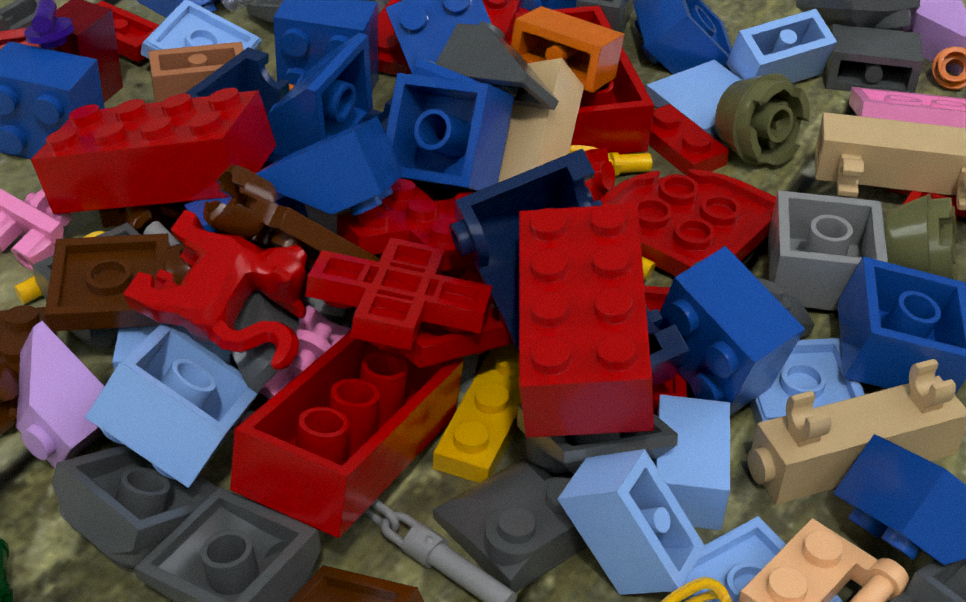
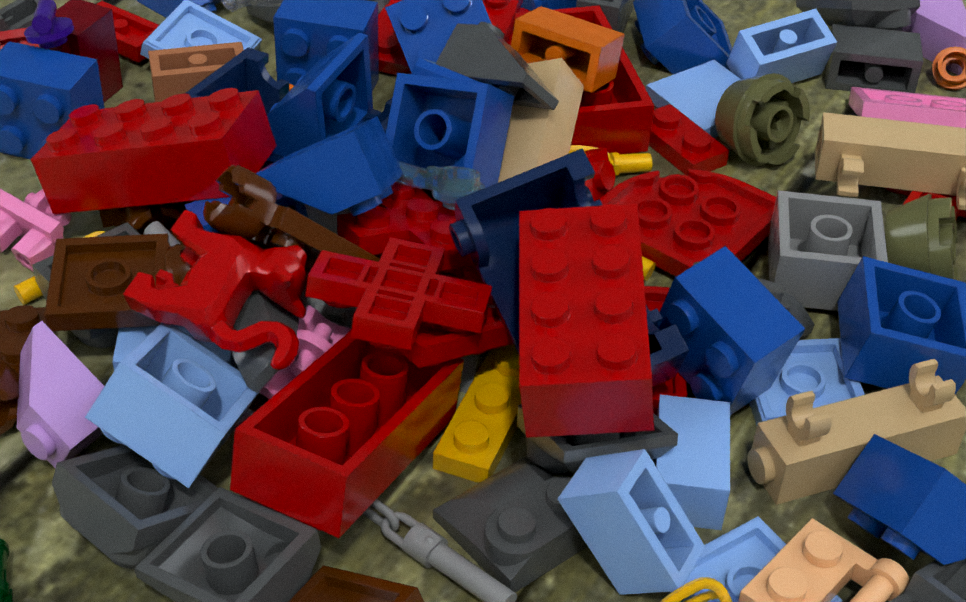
none -> clear light blue plate [396,161,486,210]

